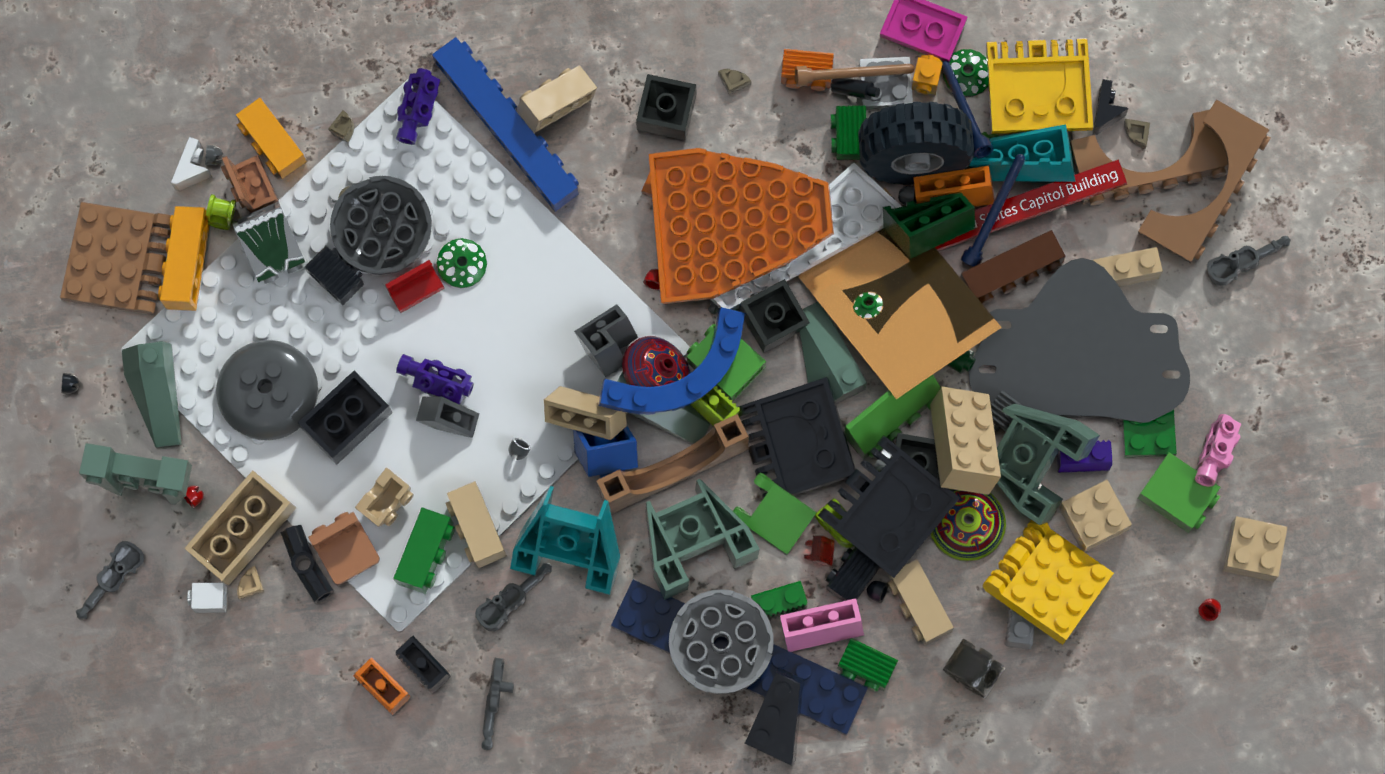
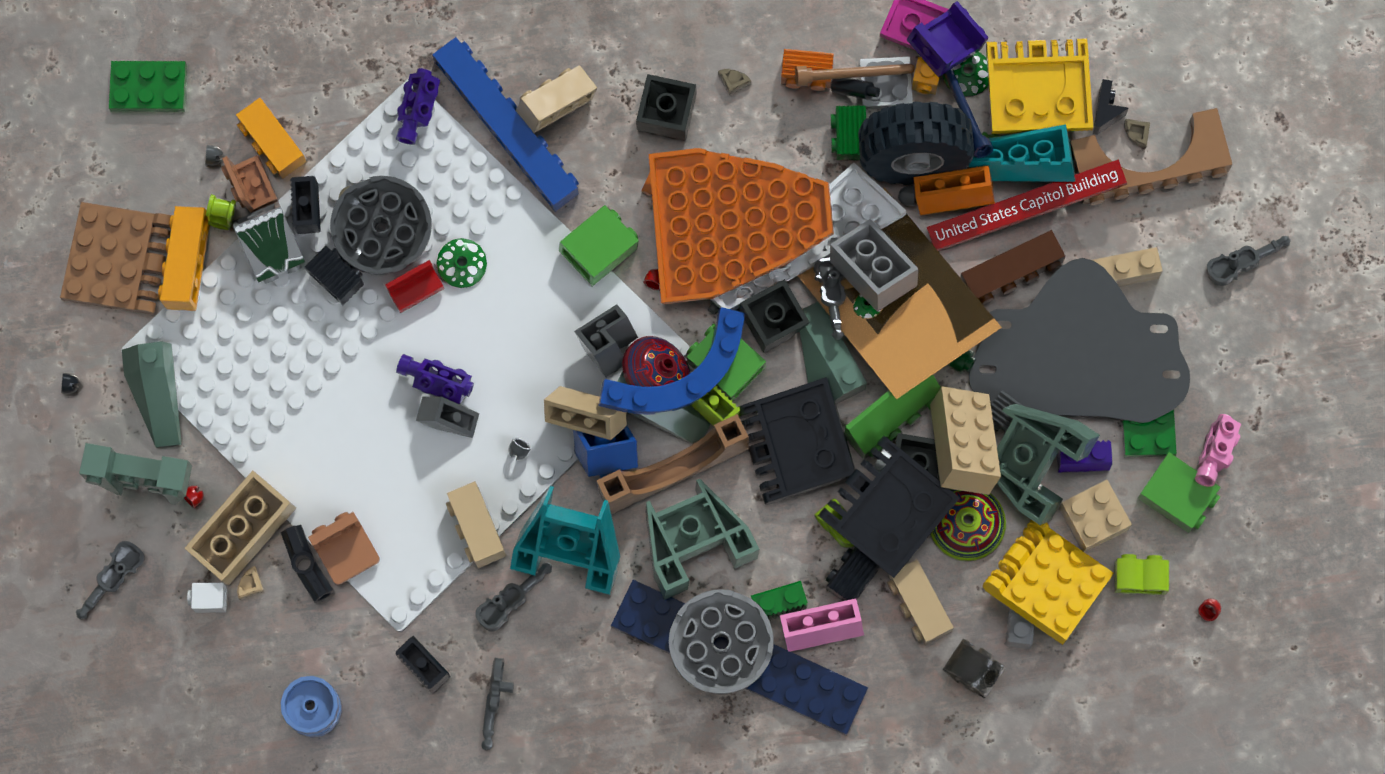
white slope [171,137,212,191] -> none
dark grey brick [216,340,318,440] -> none
black brick [298,370,393,465] -> none
dark tan tile [328,110,354,142] -> none
orange brick [353,657,411,716] -> none
tan cylinder [355,467,414,527] -> none
green brick [393,507,455,594] -> none
bright green flag [733,473,817,554] -> none
black wedge [744,668,804,766] -> none
clear red tile [804,535,835,566] -> none
green brick [837,638,898,692] -> none
black hinge [866,580,888,603] -> none
dark green wedge [883,192,975,259] -> none
dark blue piece [961,154,1025,267] -> none
medium nougat arch [1138,99,1271,263] -> none
tan brick [1223,516,1287,582] -> none
none -> green plate [109,61,187,112]
none -> medium blue wheel [281,676,342,738]
none -> black brick [290,176,321,234]
none -> bright green brick [559,205,639,287]
none -> dark grey piece [813,258,846,340]
none -> light grey brick [830,219,918,312]
none -> dark purple panel [907,1,988,77]
none -> lime brick [1115,554,1169,595]

